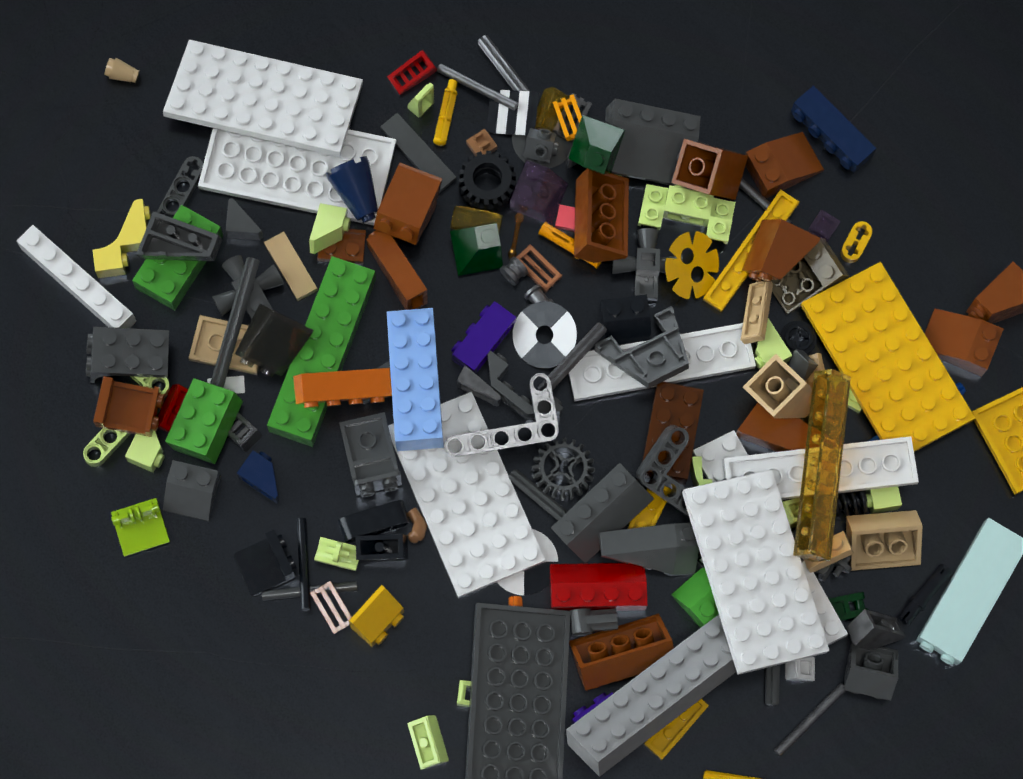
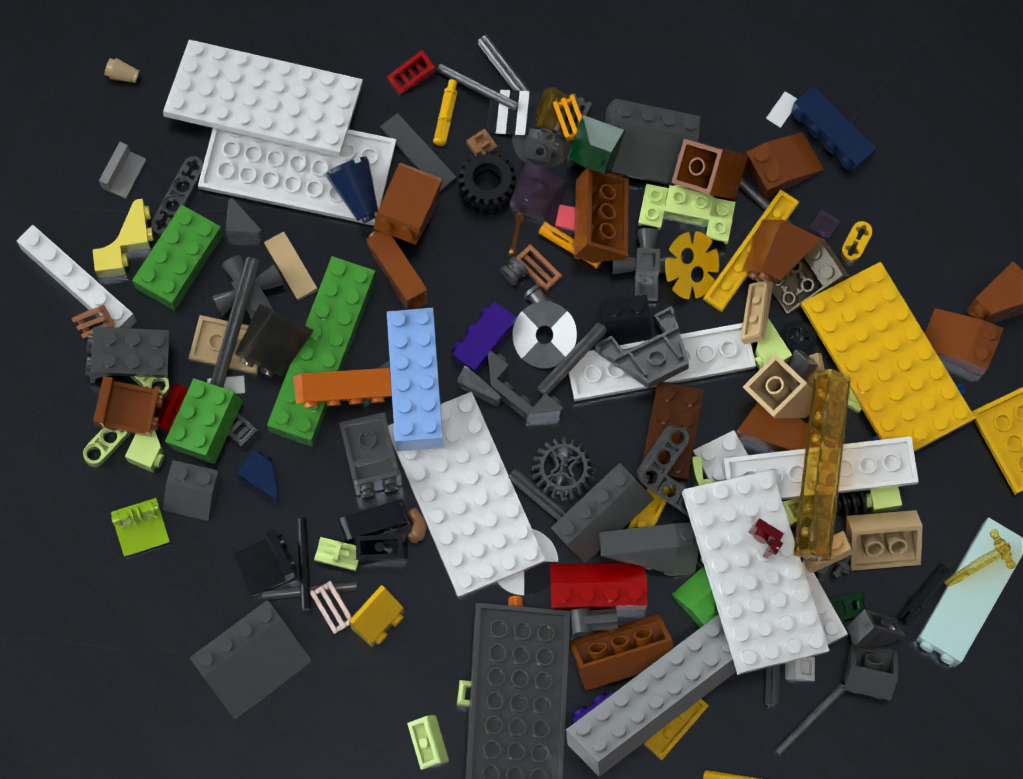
dark grey wedge [136,211,223,261] -> none
yellowish green slope [309,203,351,254] -> none
dark orange plate [317,229,366,264] -> none
yellowish green slope [407,83,434,118] -> none
beam [444,373,559,457] -> none
clear yellow slope [450,206,503,232] -> none
dark green slope [450,222,503,276] -> none
none -> nougat tile [71,304,115,338]
none -> light grey panel [99,142,146,199]
none -> dark grey slope [190,600,312,719]
none -> dark red bracket [748,518,784,559]
none -> white sticker [766,91,797,128]
none -> clear yellow piece [944,529,1016,587]

